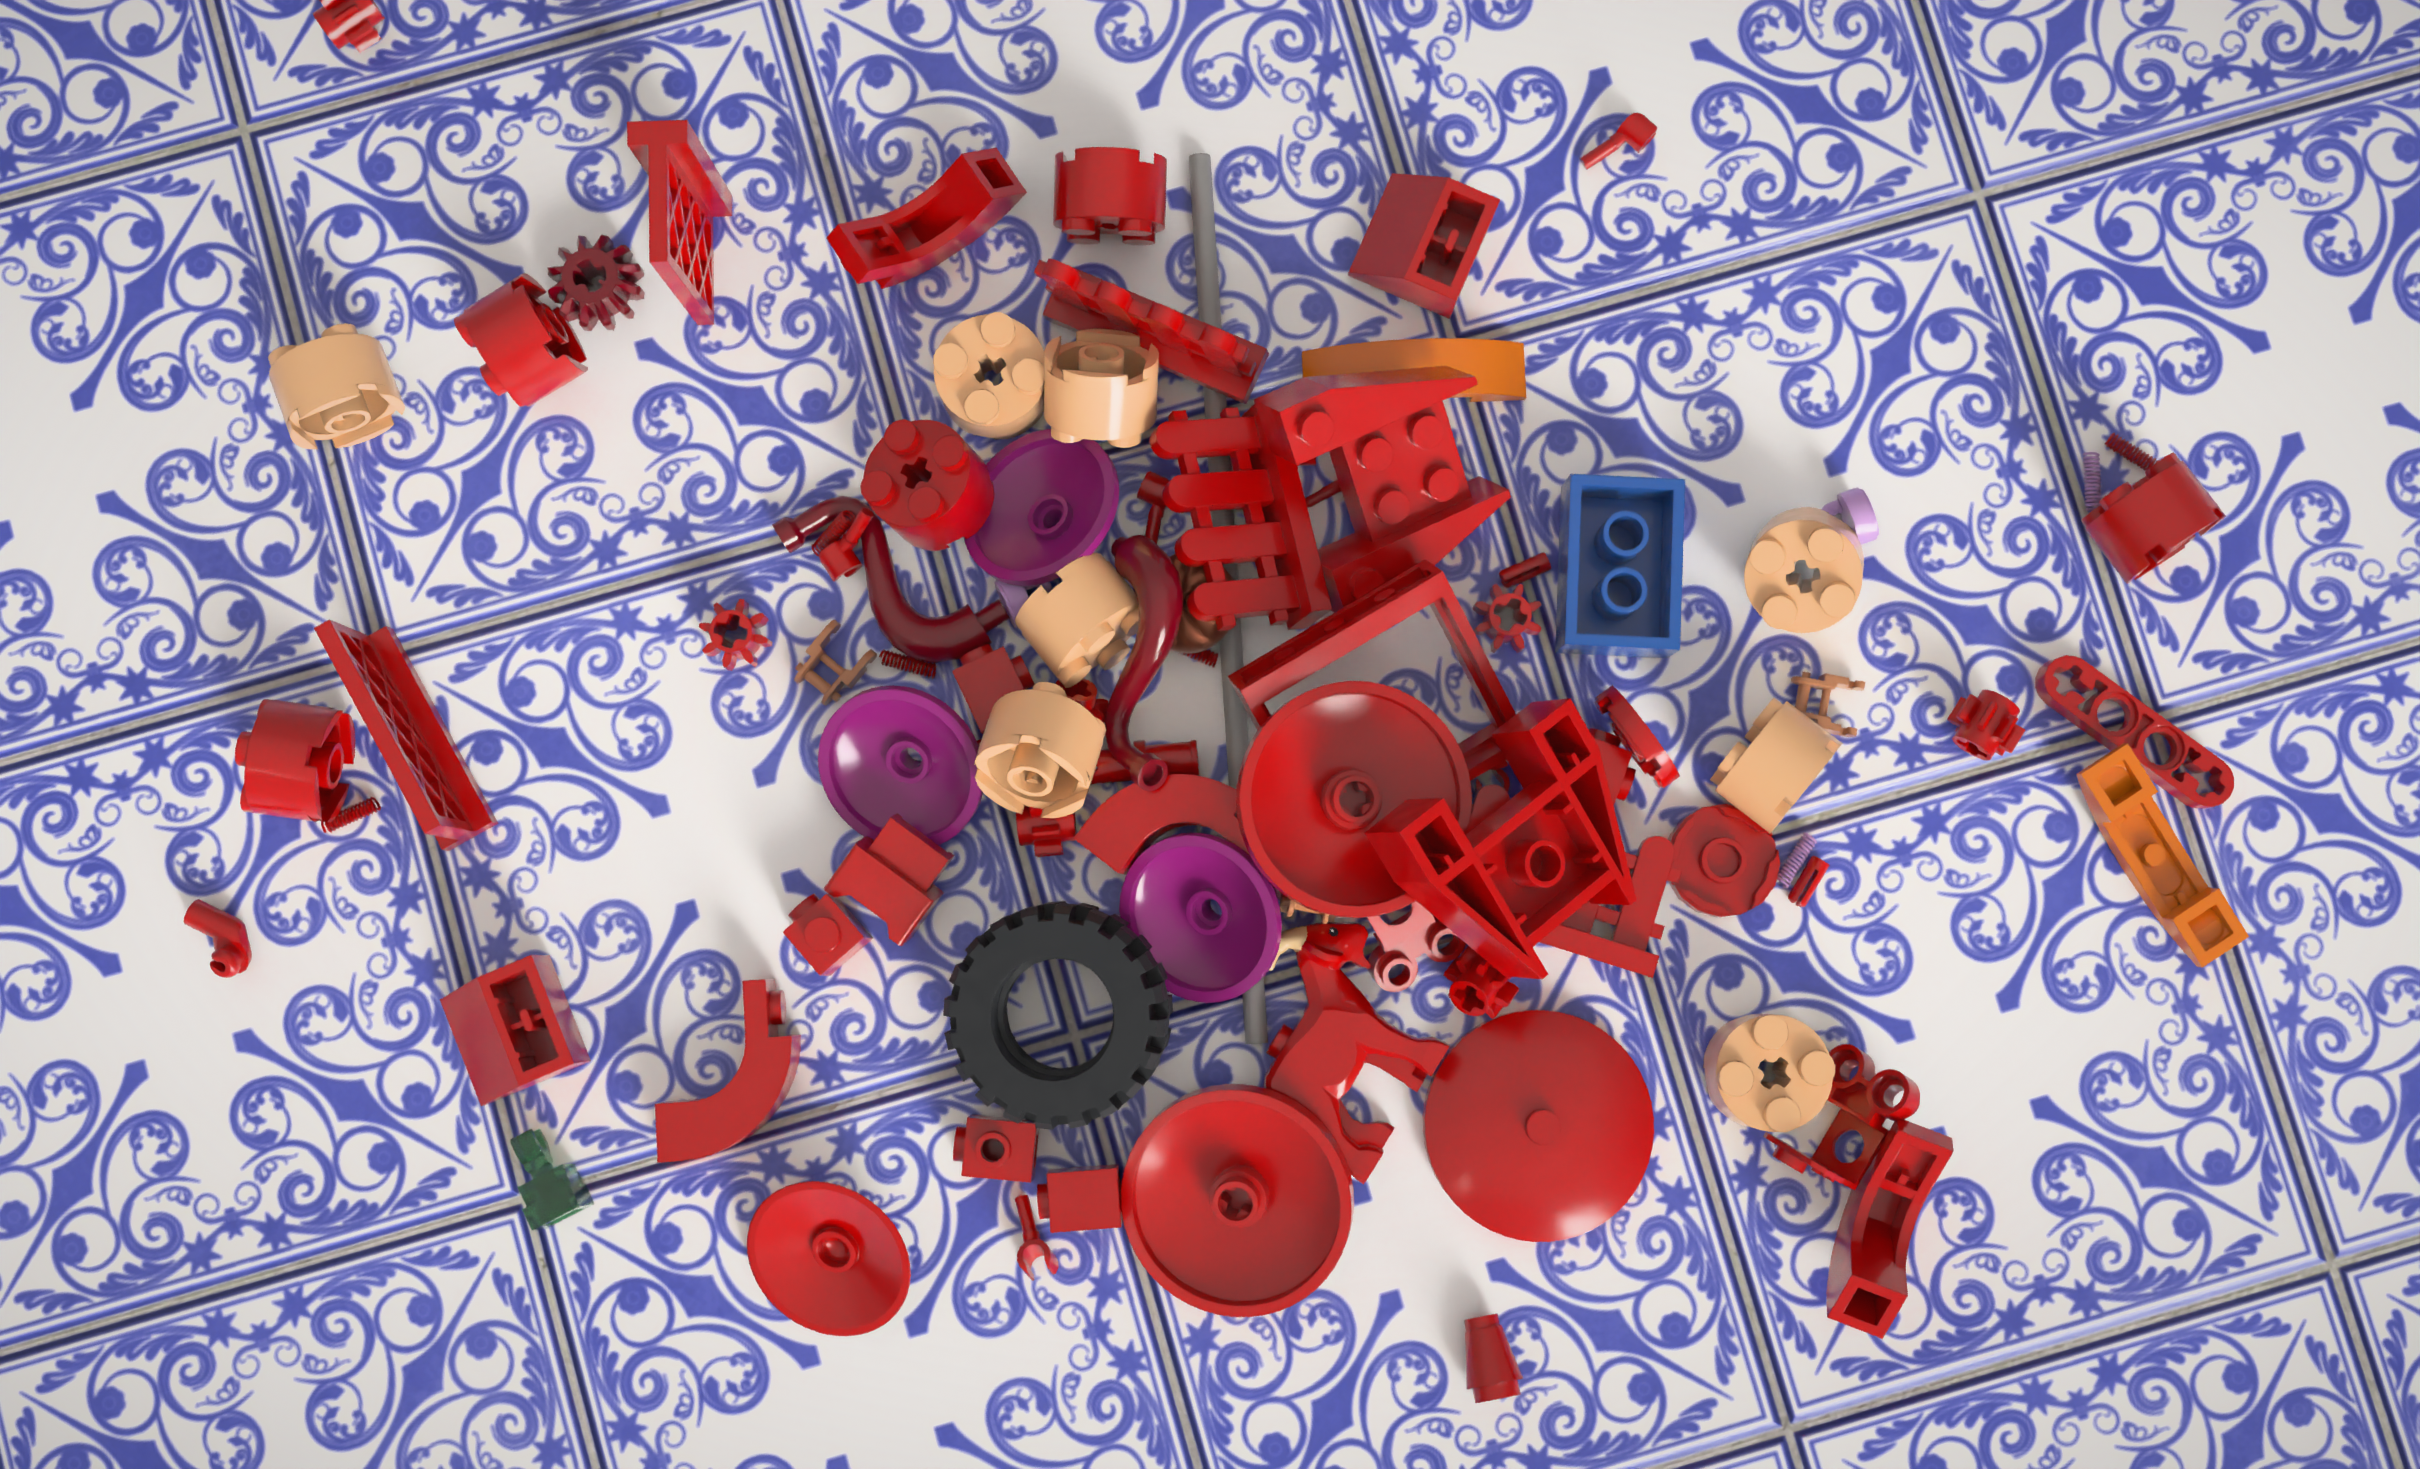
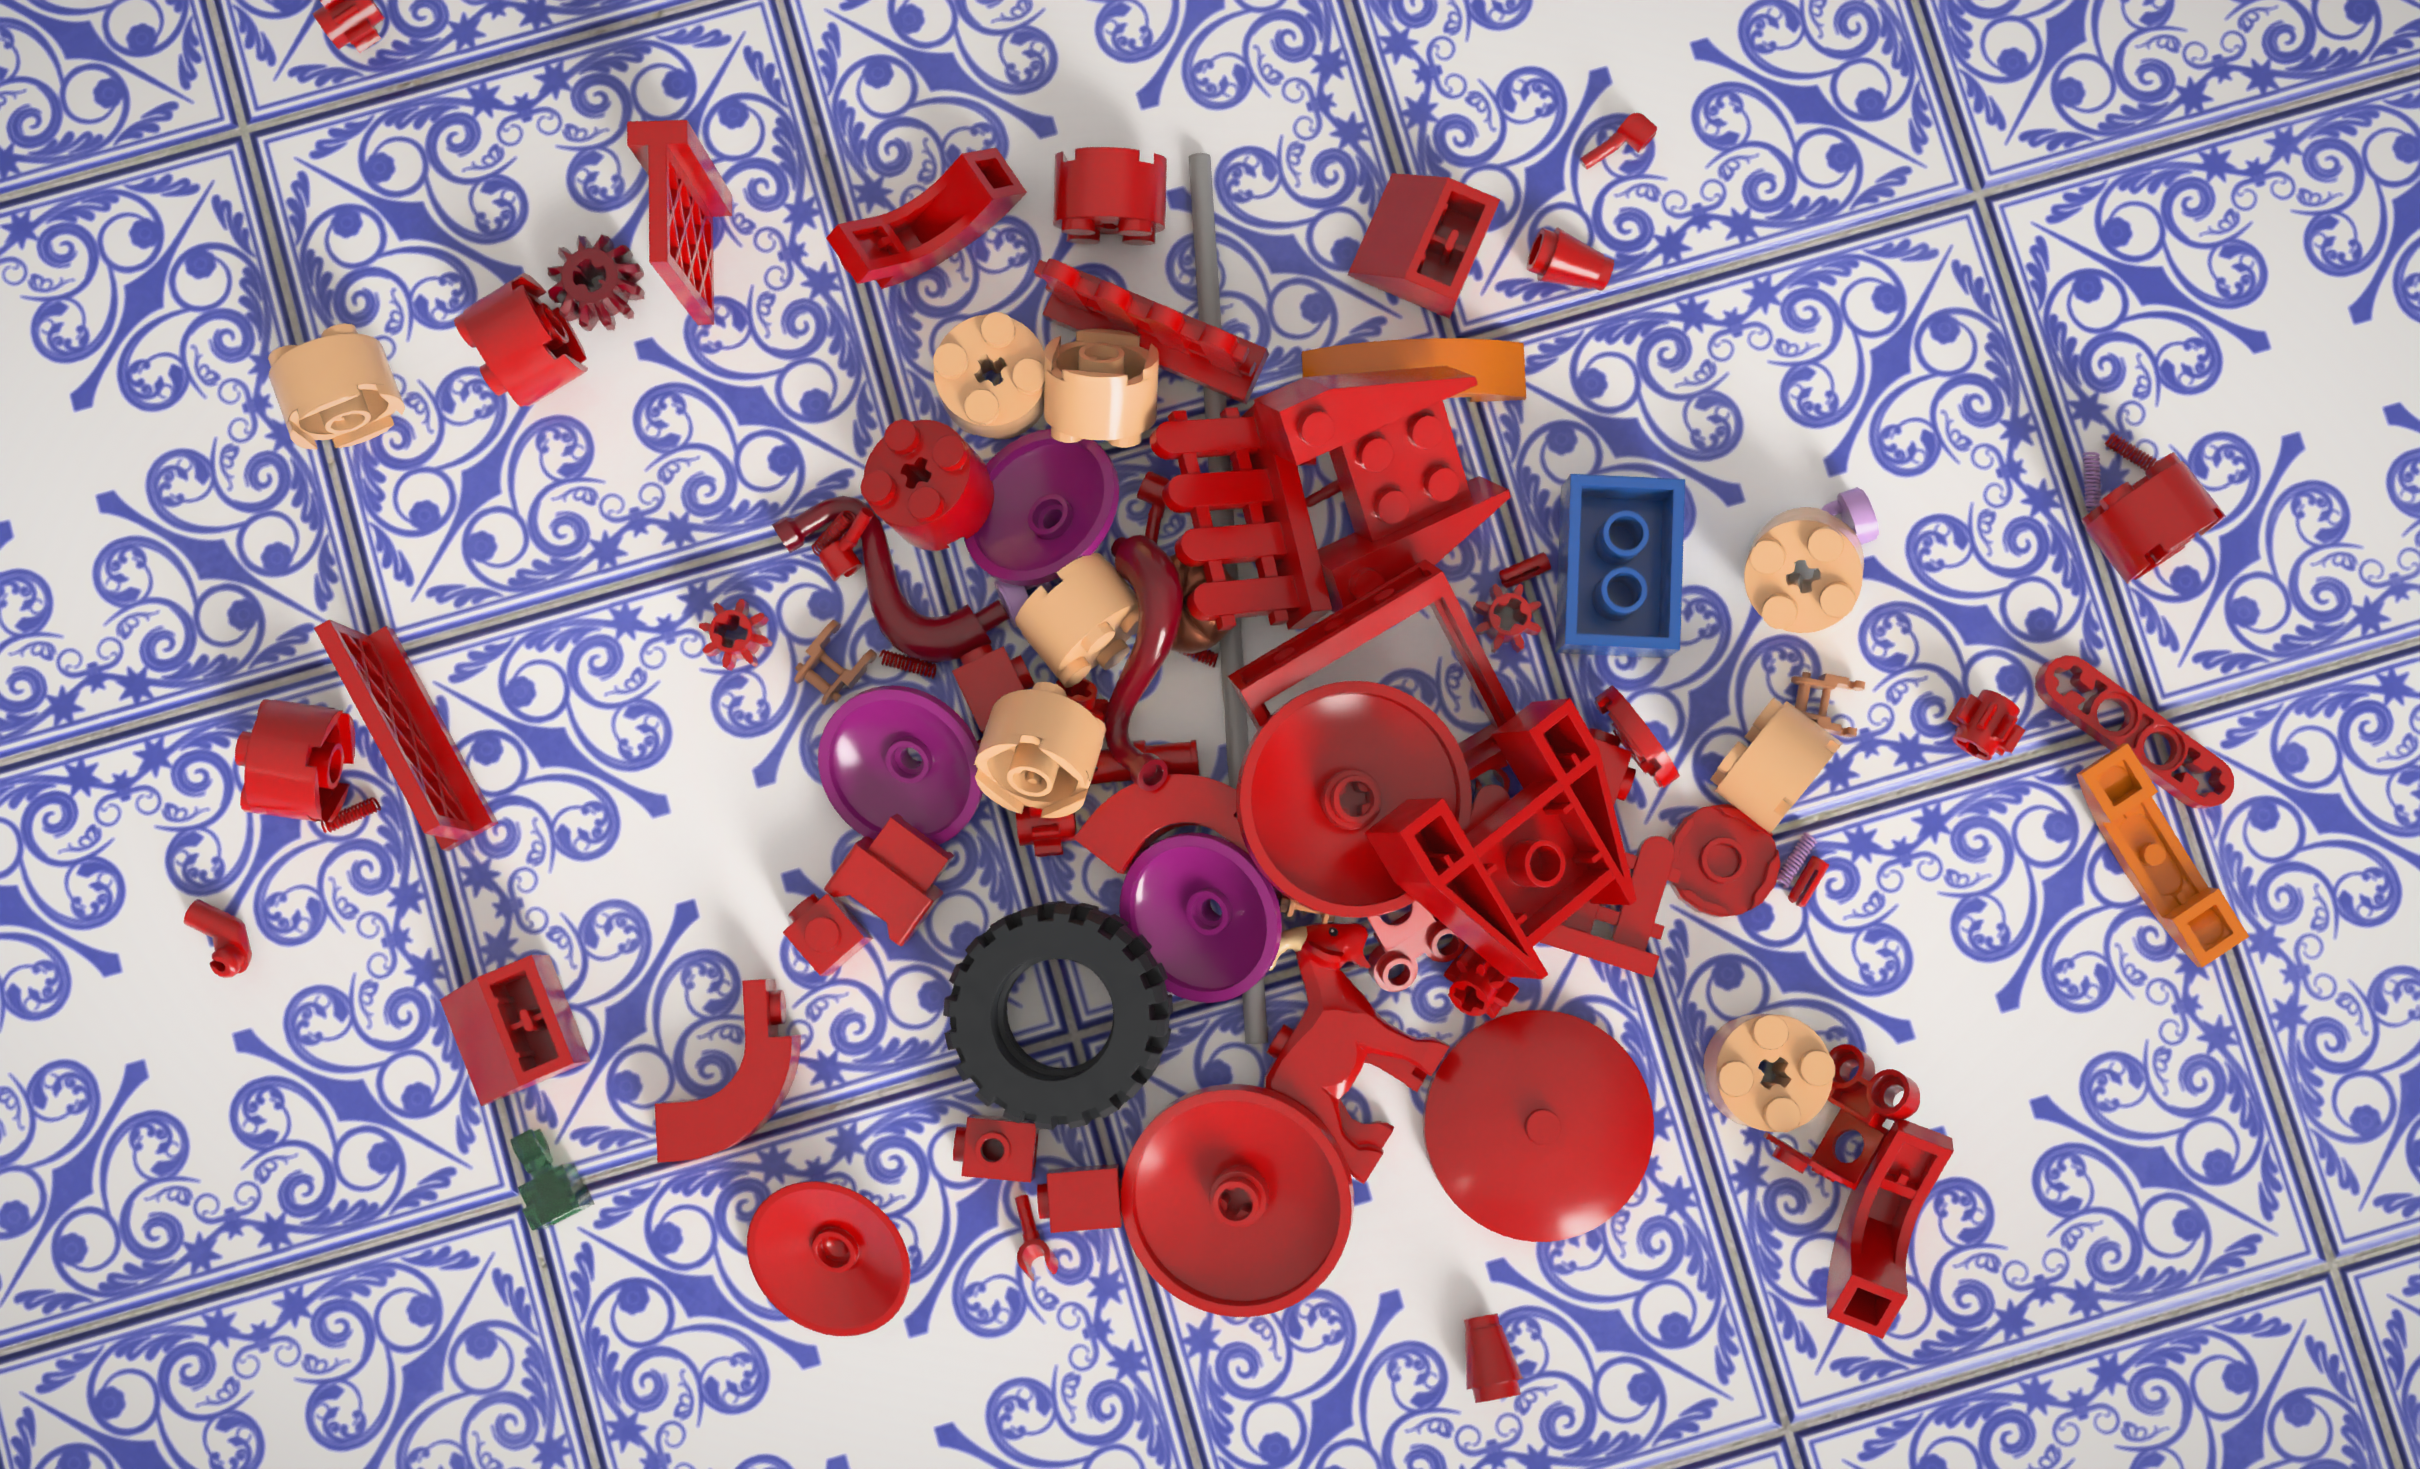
none -> red cone [1526,227,1614,291]

